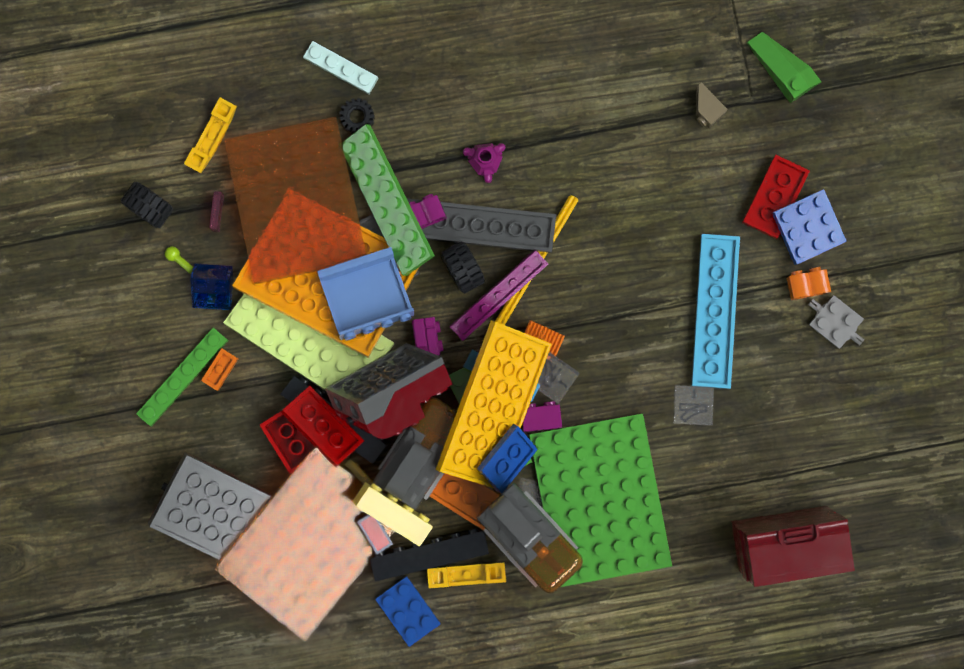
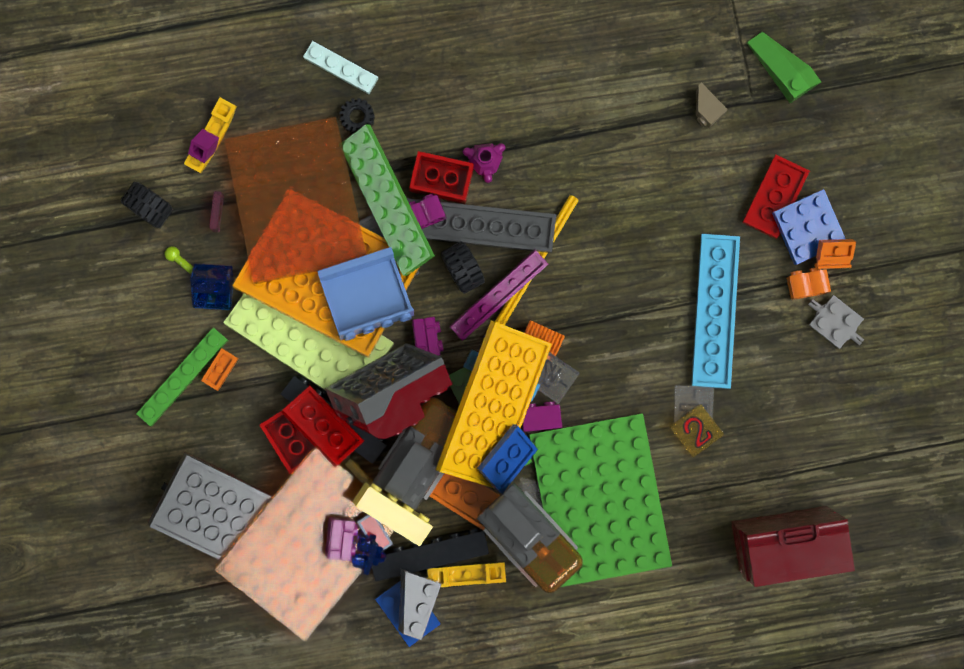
none -> magenta brick [188,129,219,163]
none -> brick [325,517,358,561]
none -> clear blue hips [352,534,387,575]
none -> wedge [398,568,441,640]
none -> red brick [409,151,474,204]
none -> clear yellow tile [670,403,724,458]
none -> orange plate [814,239,856,269]

